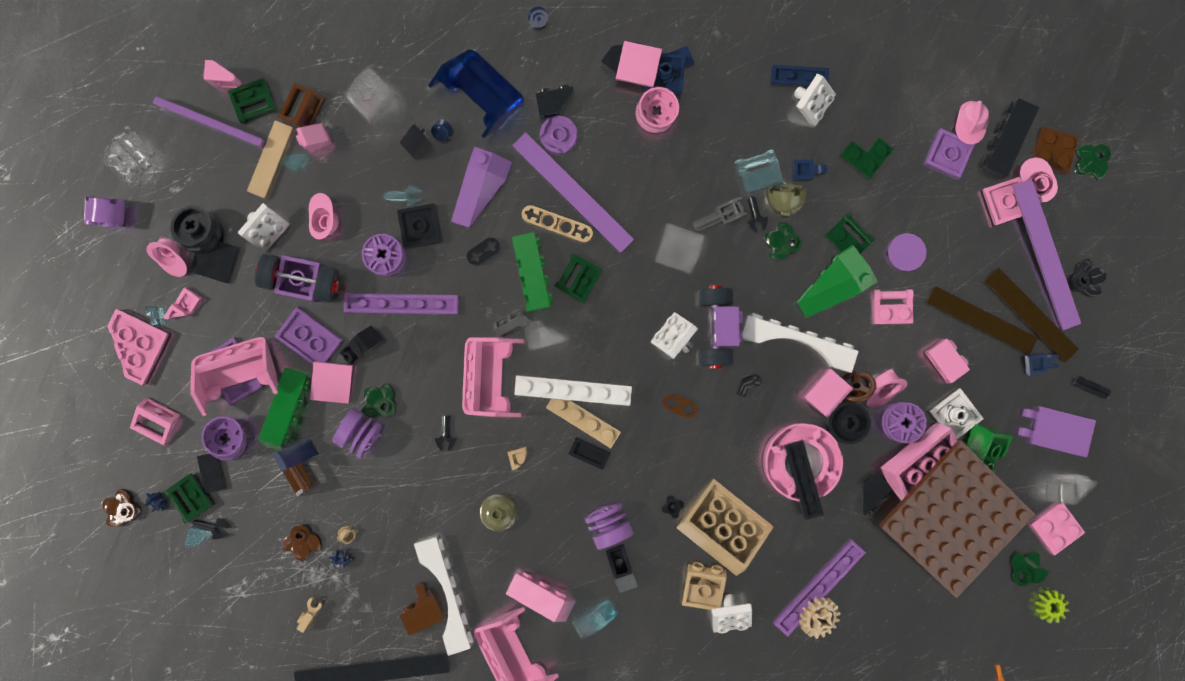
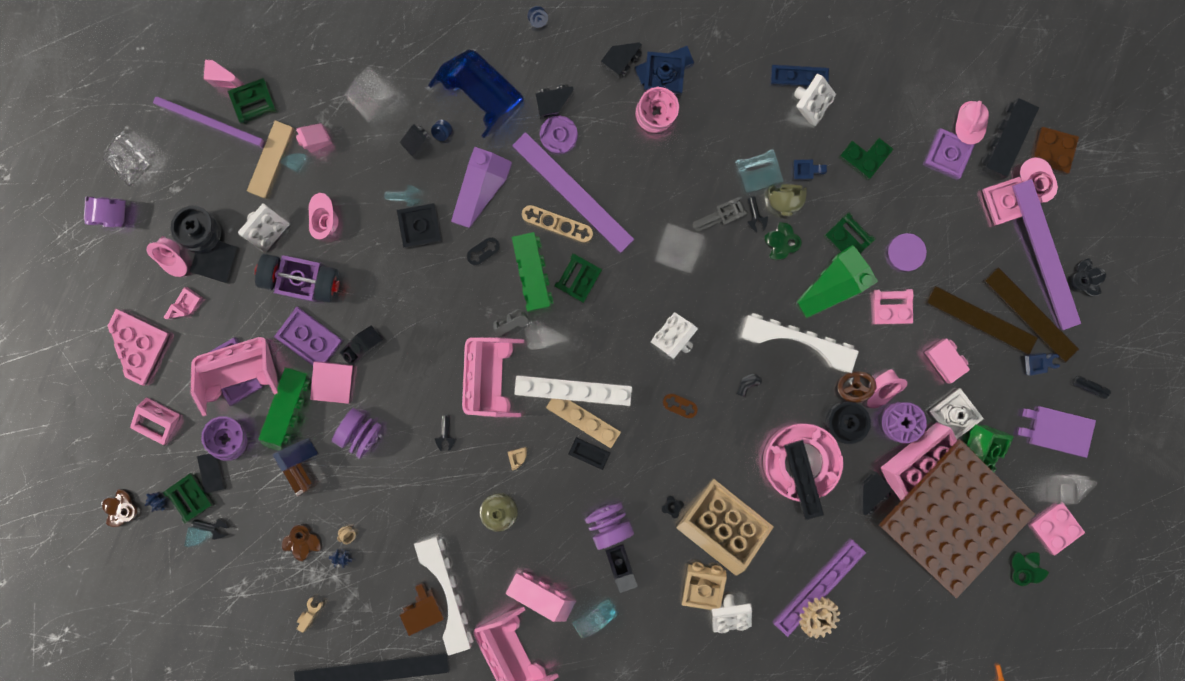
clear light blue tile [145,305,160,326] -> none
reddish brown tile [278,83,325,128] -> none
medium lavender tile [344,293,459,314] -> none
dark green plate [361,383,395,418] -> none
medium lavender wheel [362,234,406,276] -> none
bright pink tile [616,41,662,88] -> none
brick [698,285,743,369] -> none
bright pink slope [801,368,853,417] -> none
lime gear [1035,590,1069,623] -> none
dark green plate [1075,144,1111,180] -> none

